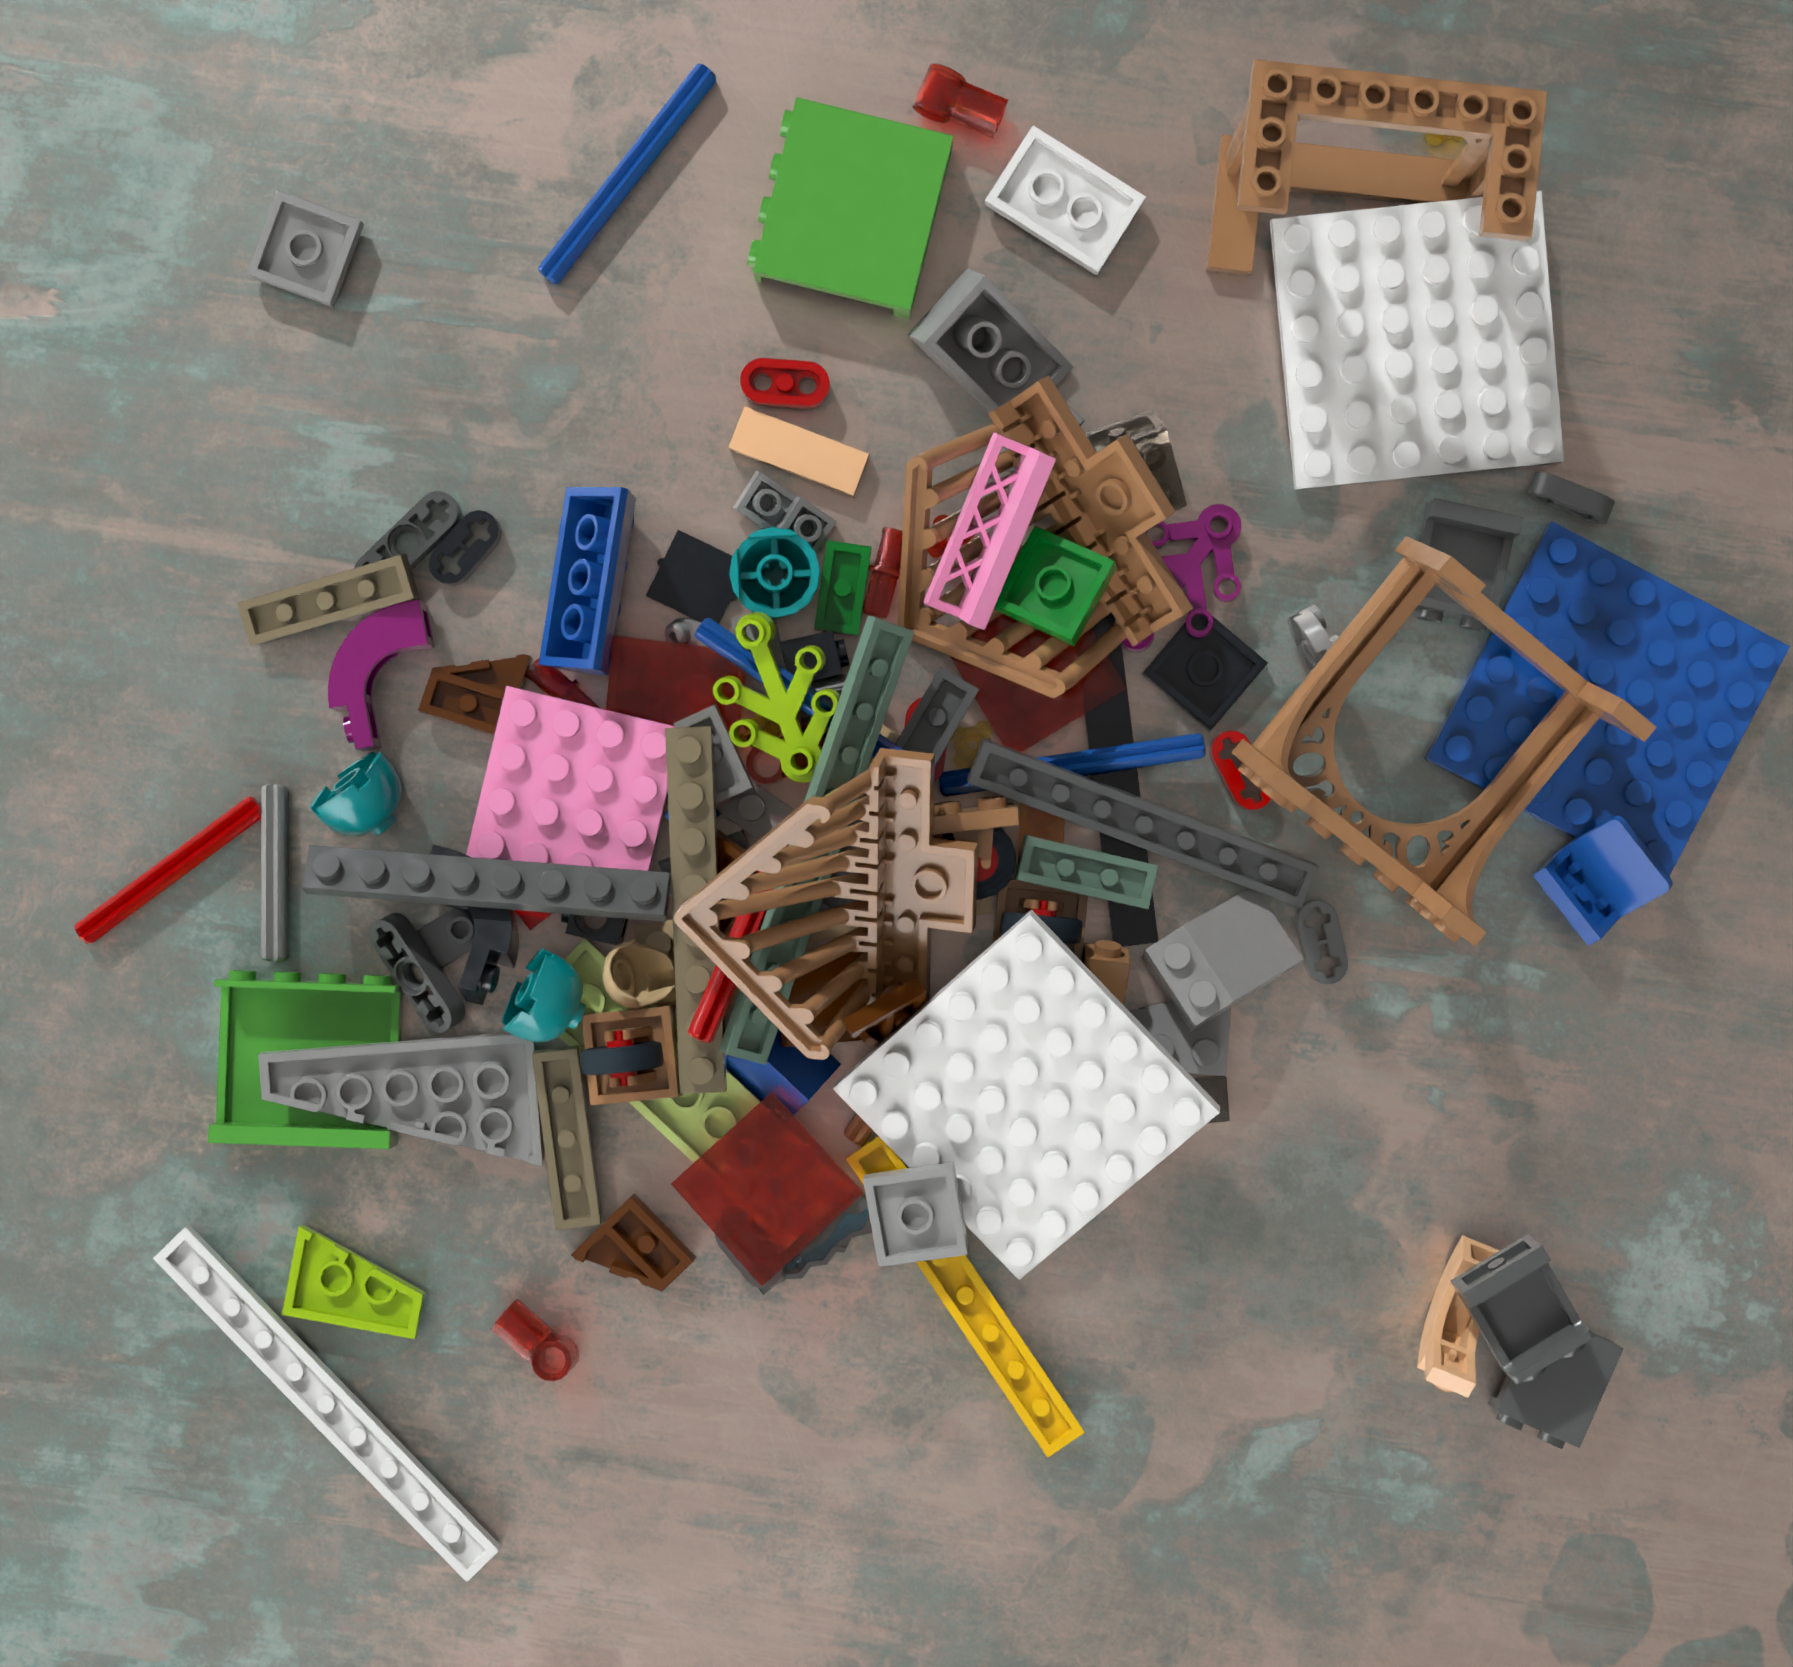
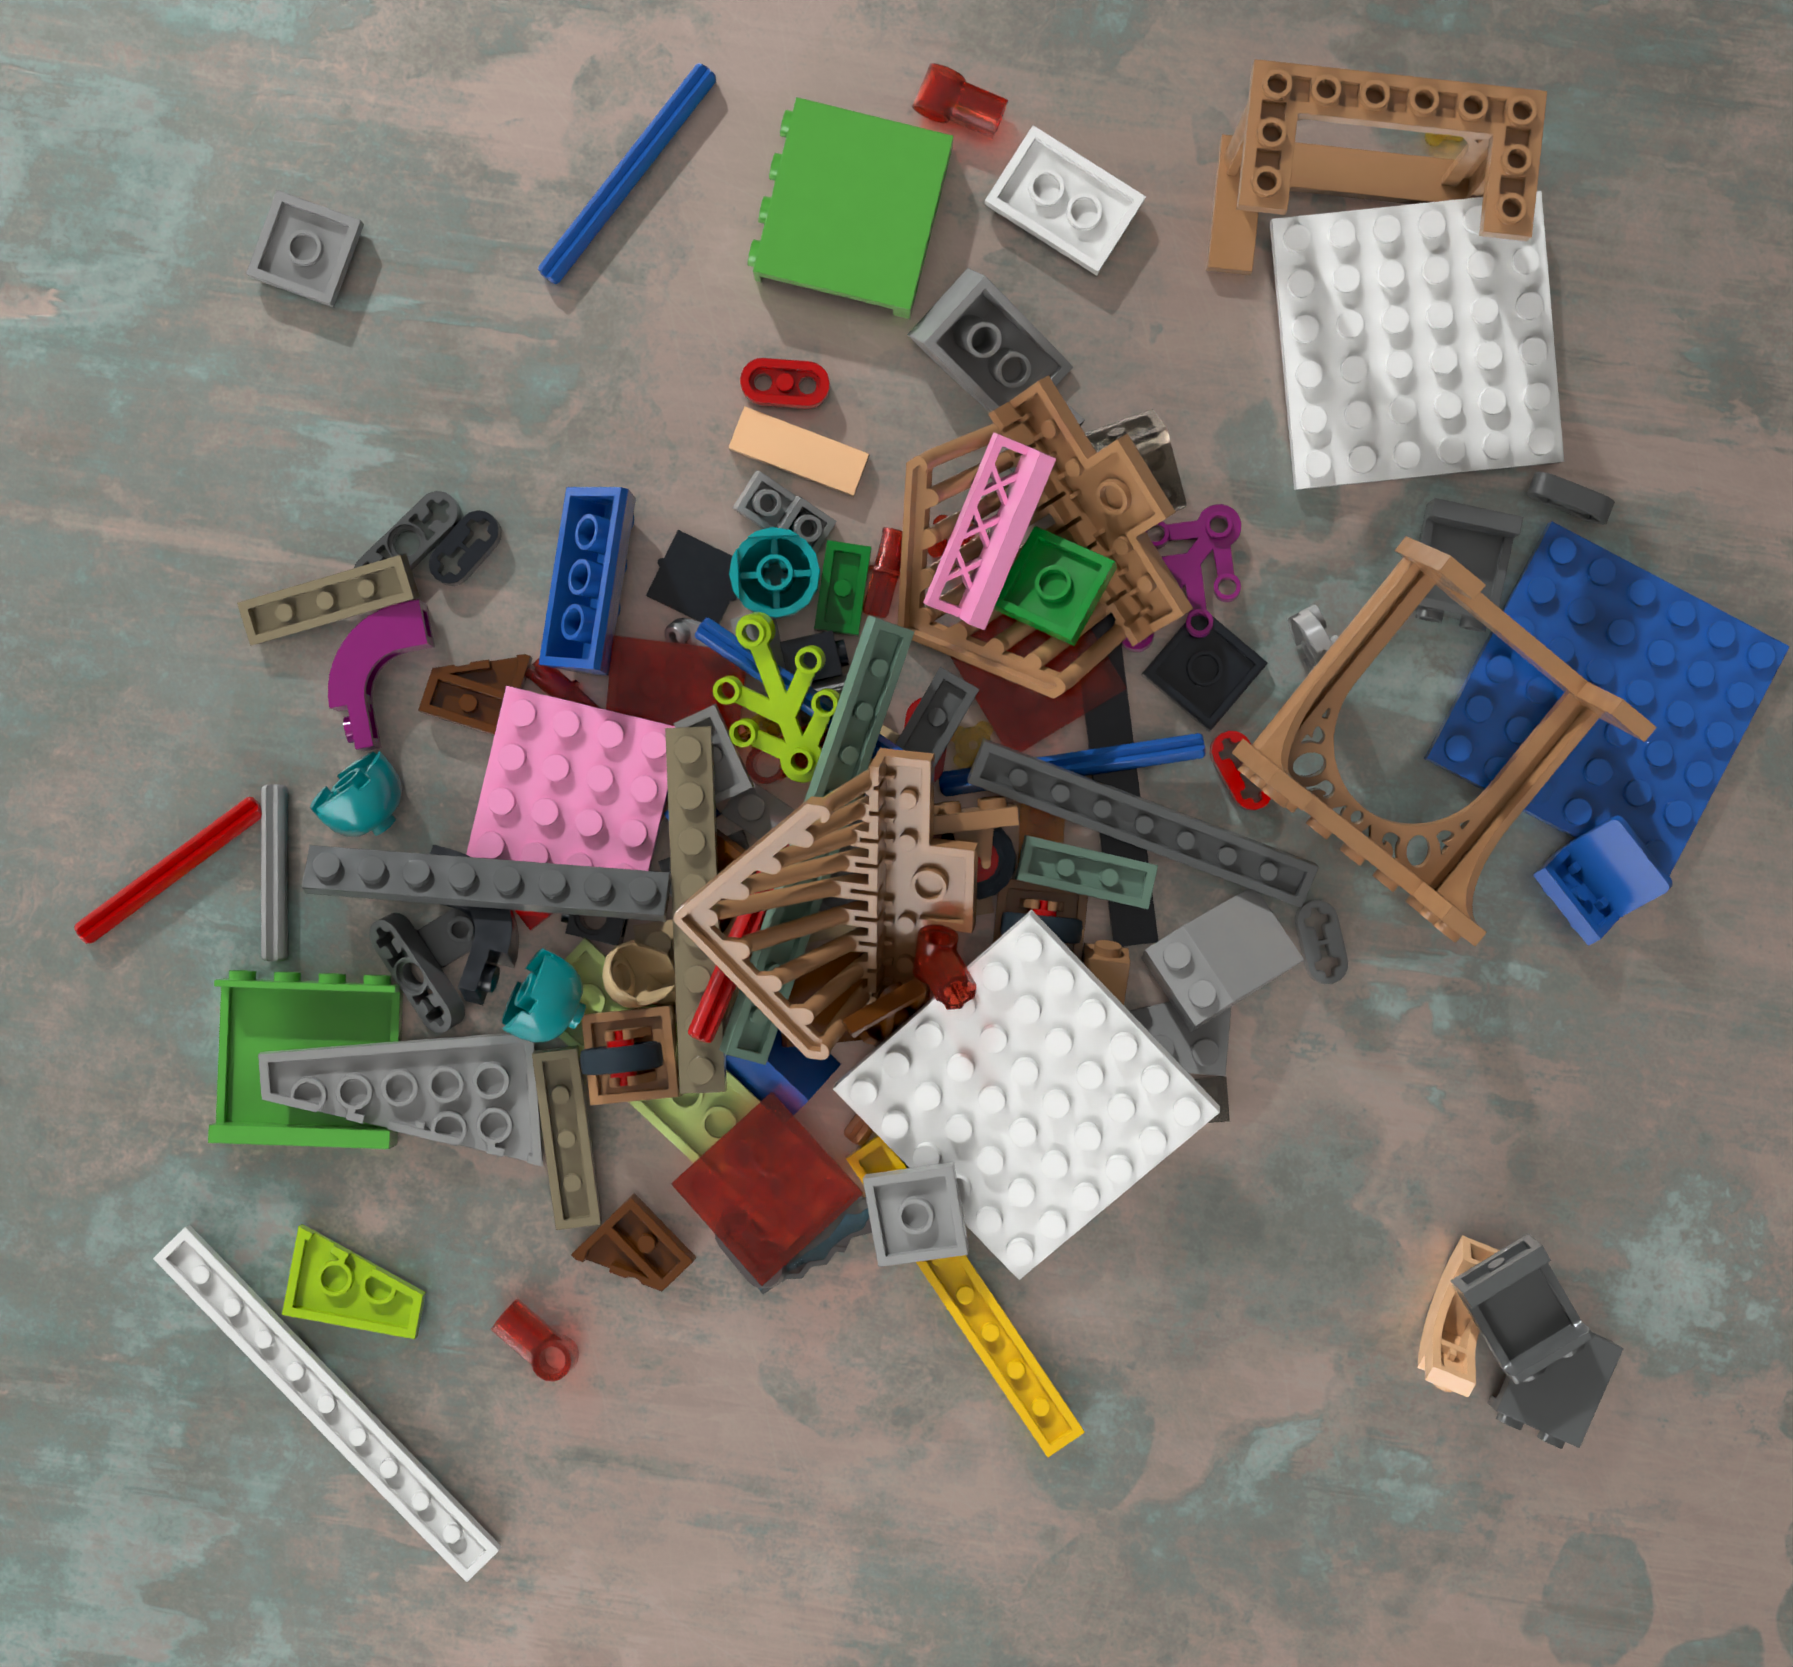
none -> clear red piece [912,924,976,1010]

